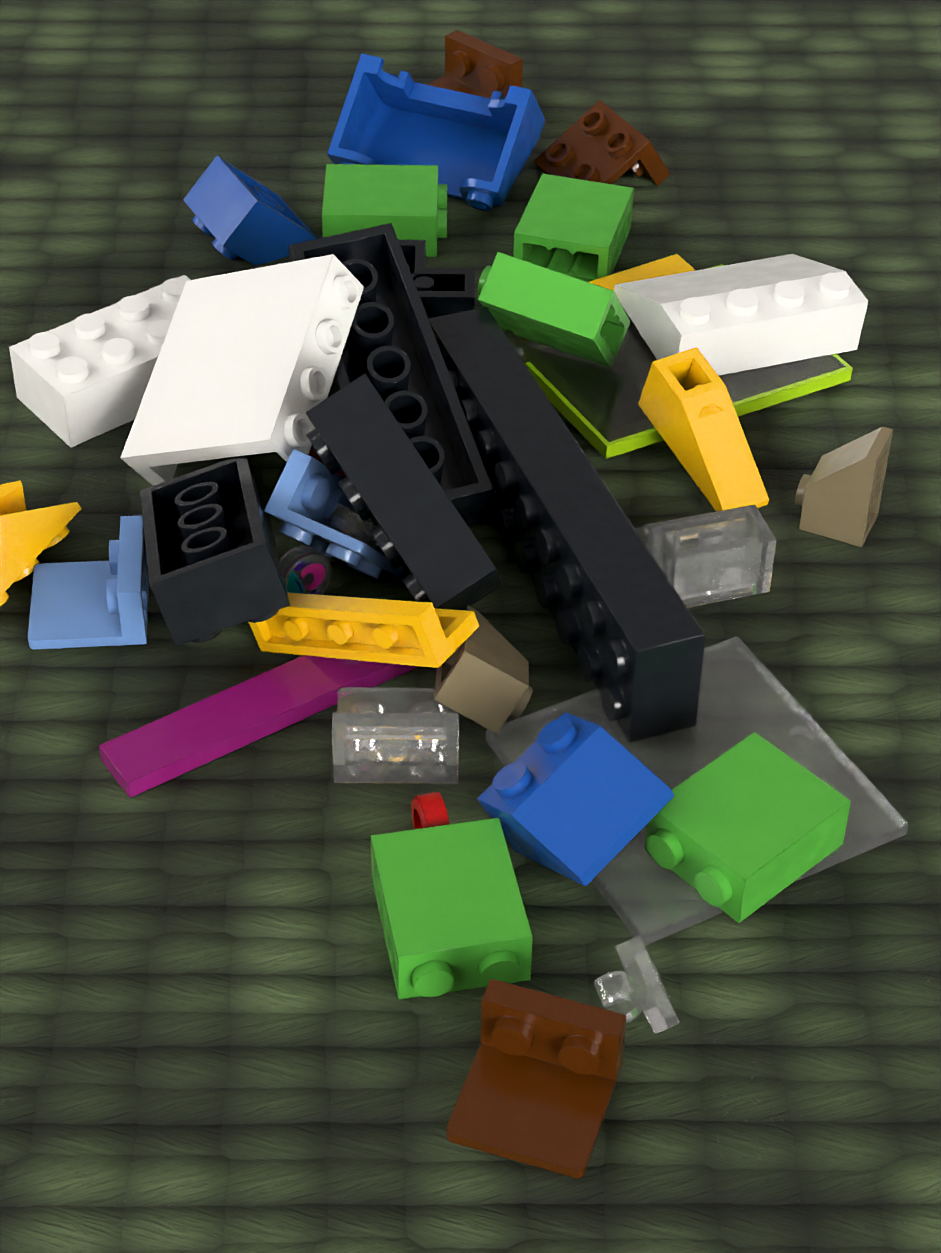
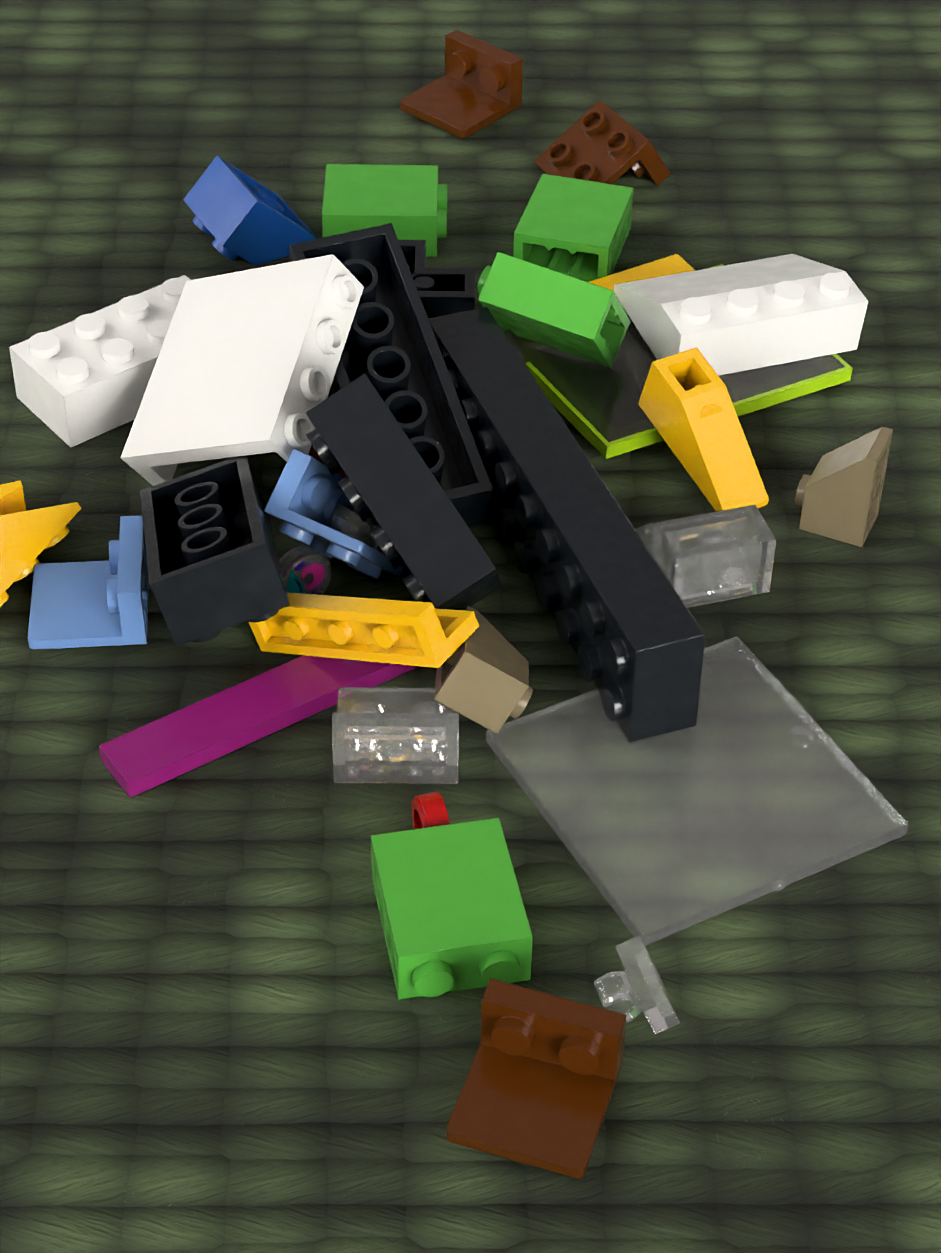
blue windscreen [327,53,545,211] -> none
blue slope [477,712,675,887] -> none
bright green brick [645,732,851,923] -> none

